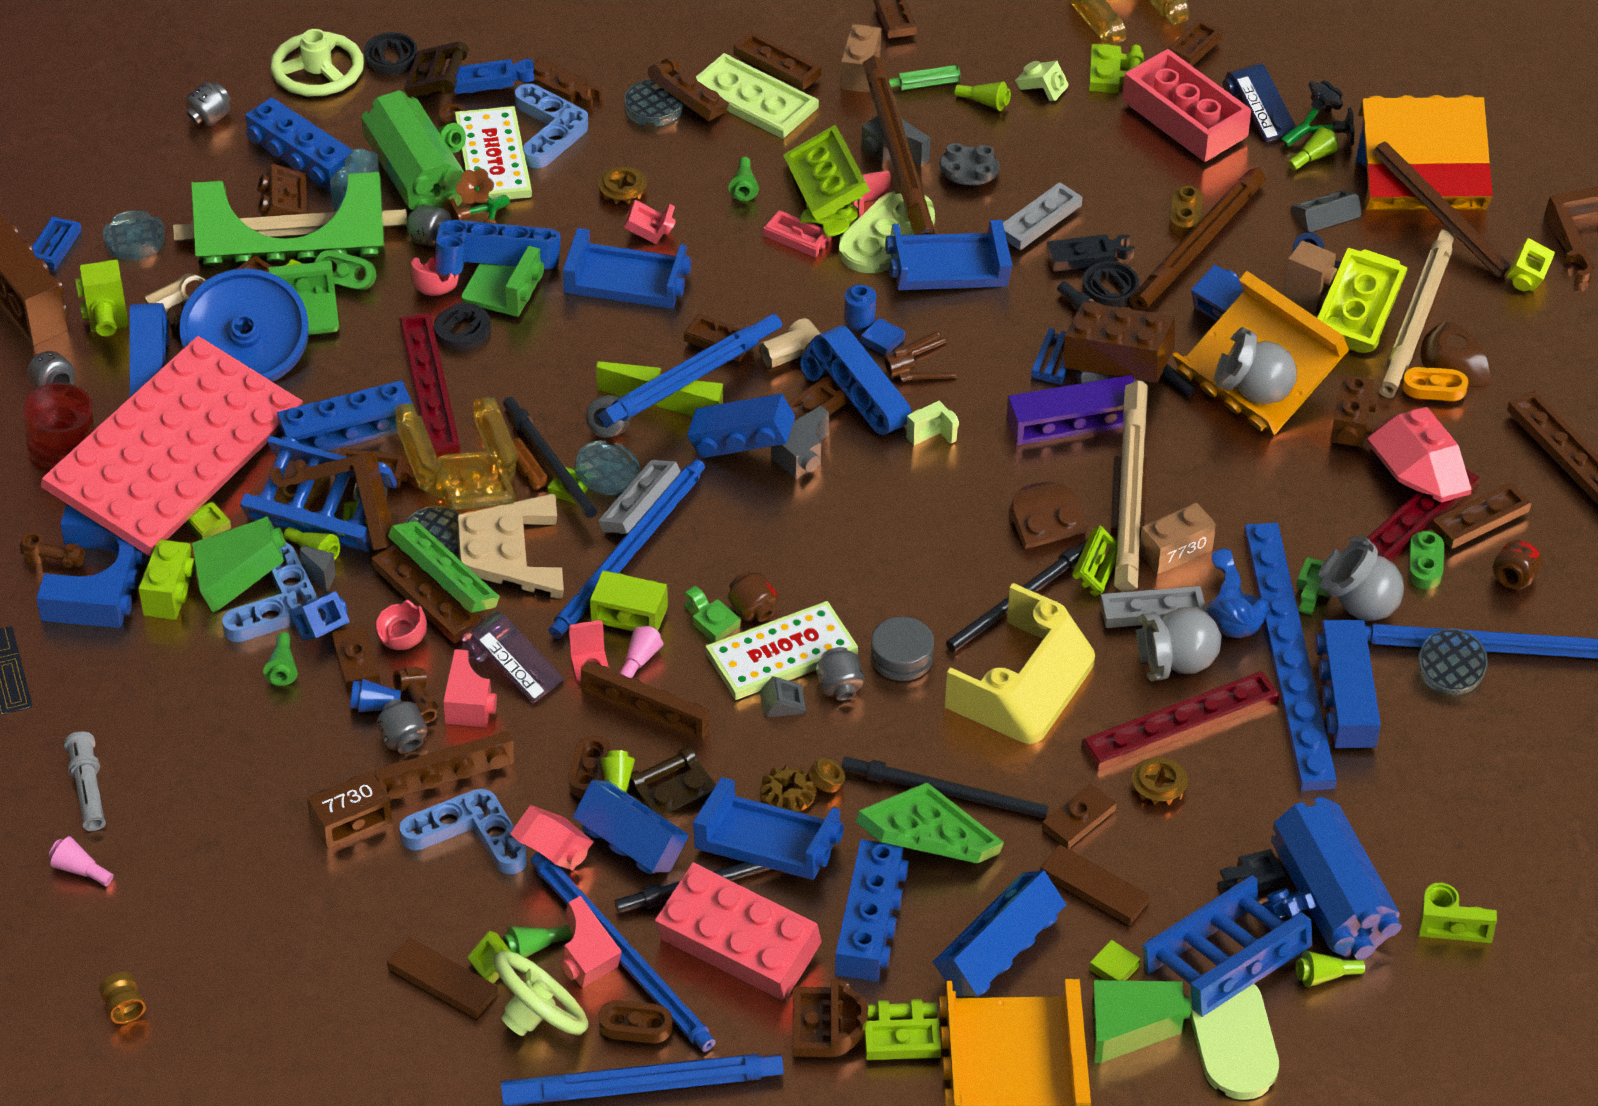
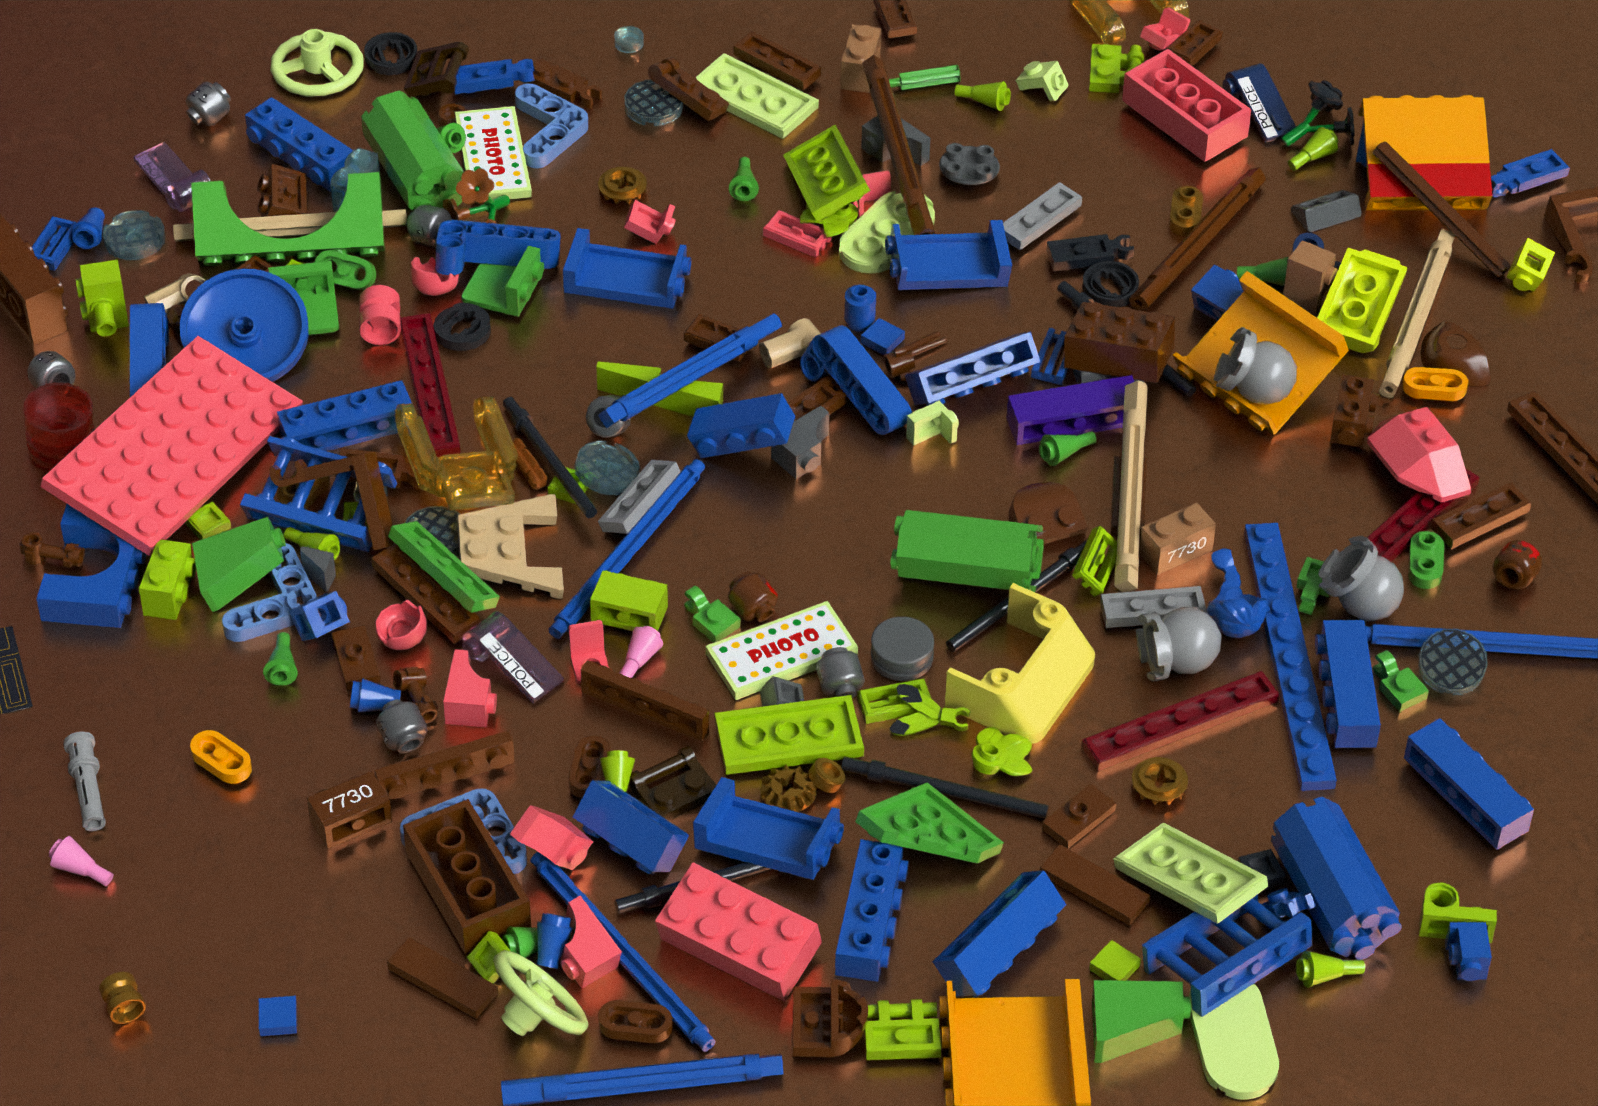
none -> blue cone [71,207,105,249]
none -> clear purple door [134,141,211,212]
none -> light orange plate [190,730,252,784]
none -> blue tile [258,996,297,1036]
none -> coral wheel [359,285,401,345]
none -> reddish brown brick [403,799,531,954]
none -> blue cone [537,913,573,968]
none -> clear light blue tile [614,26,644,53]
none -> lime plate [714,695,864,775]
none -> lime tile [857,678,931,724]
none -> bright green brick [890,510,1044,592]
none -> lime piece [890,684,971,736]
none -> brick [905,331,1041,406]
none -> lime plate [972,727,1032,776]
none -> bright green cone [1039,431,1097,466]
none -> yellowish green tile [1113,822,1268,924]
none -> coral bracket [1140,8,1190,51]
none -> bright green cone [1237,257,1289,286]
none -> bright green plate [1372,650,1429,712]
none -> blue brick [1404,718,1534,850]
none -> blue brick [1445,922,1492,981]
none -> blue hinge [1491,149,1570,198]

